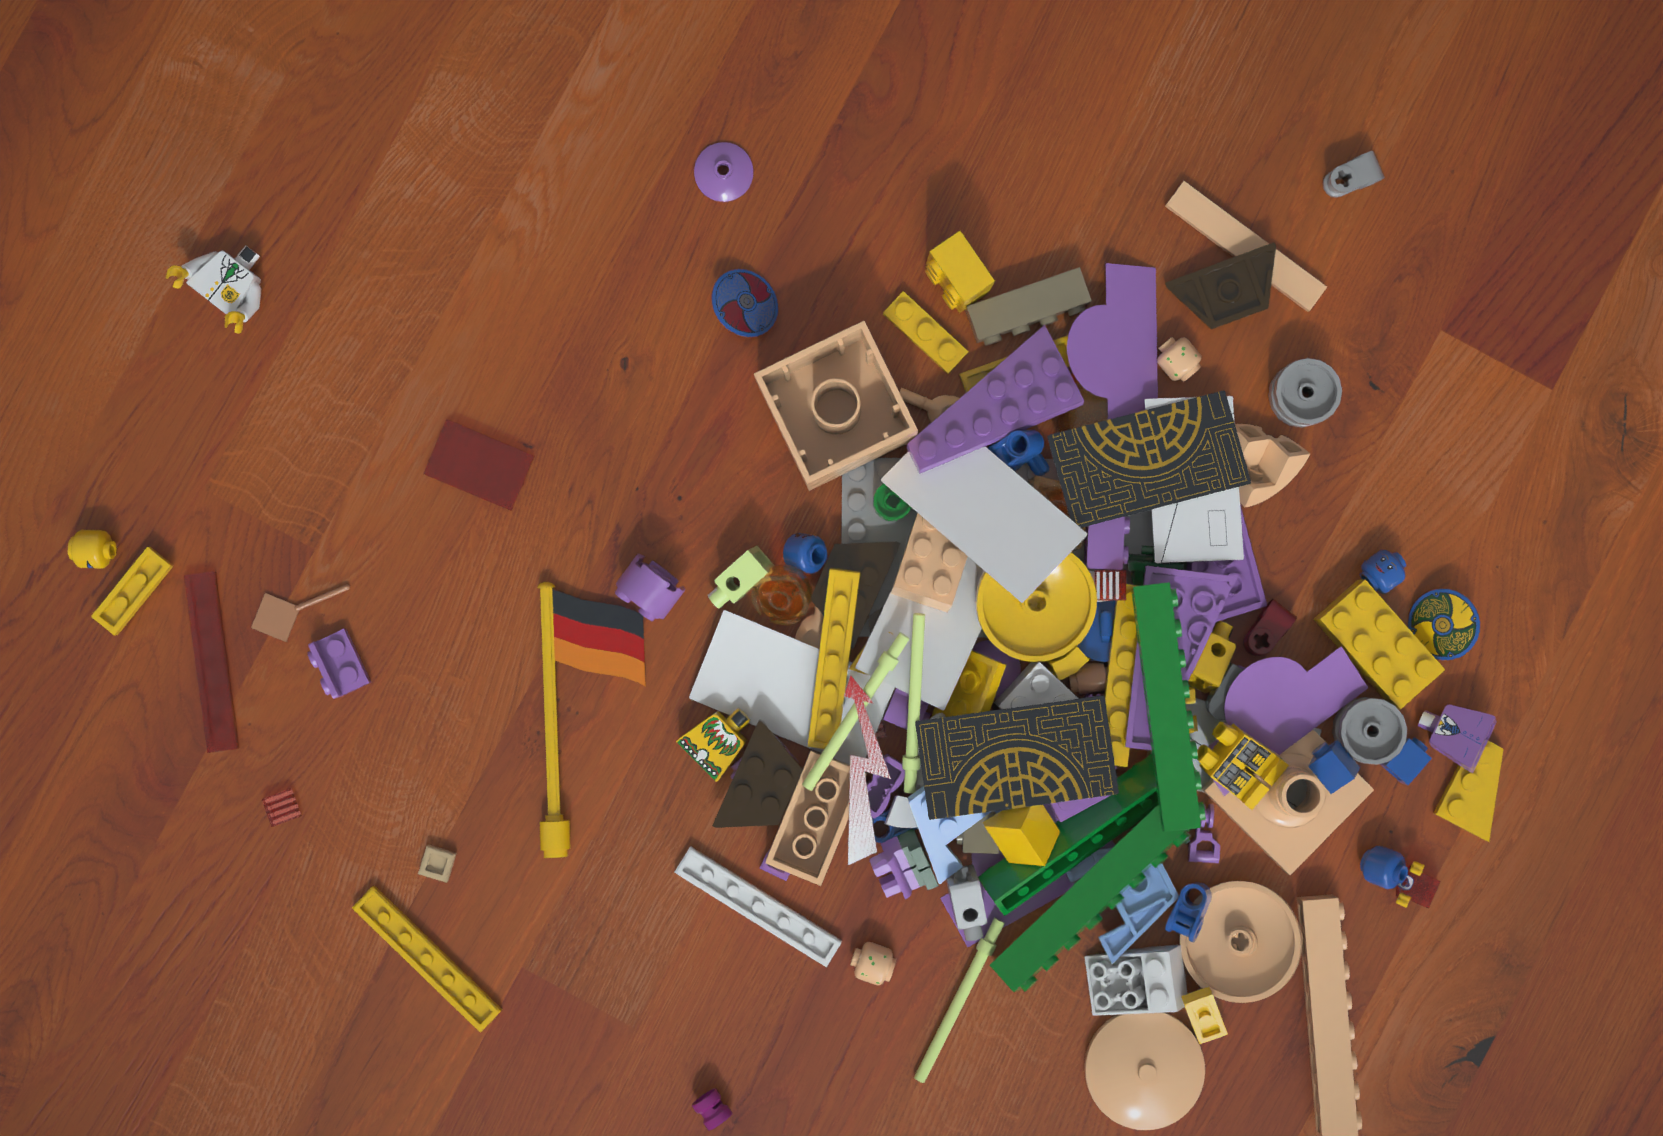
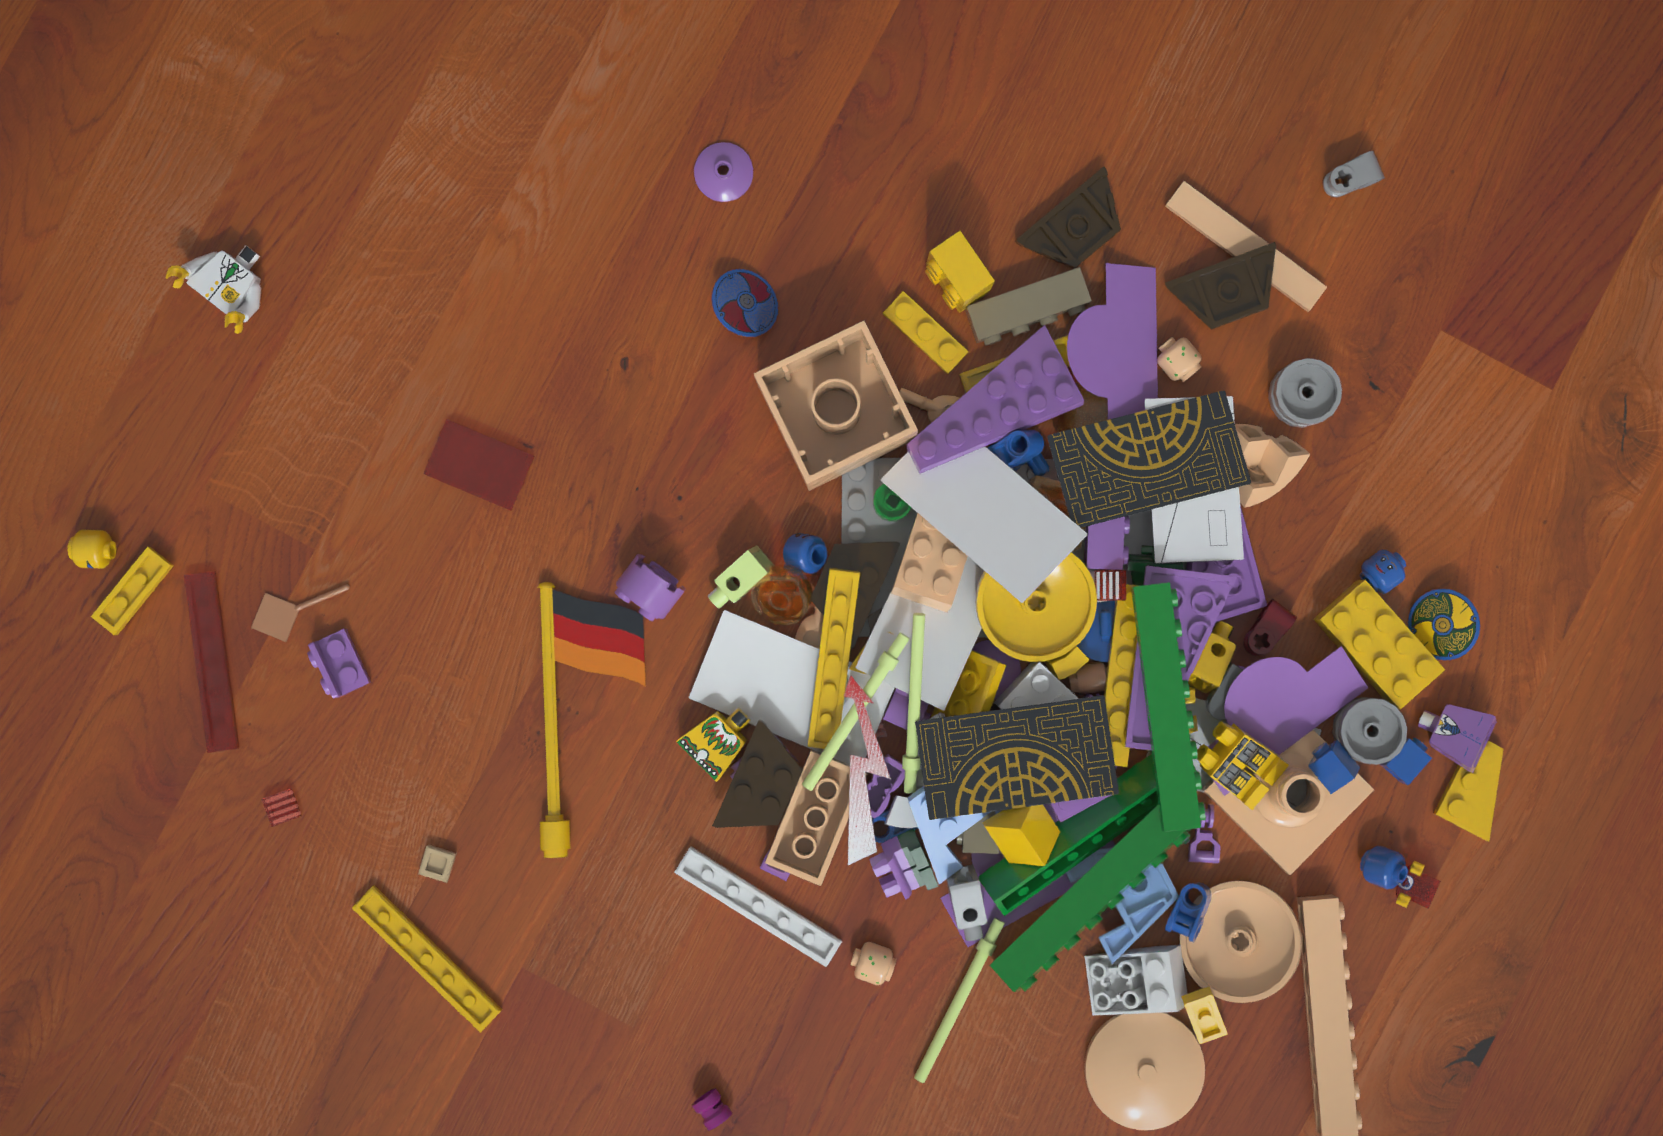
none -> dark brown wing [1015,167,1121,269]

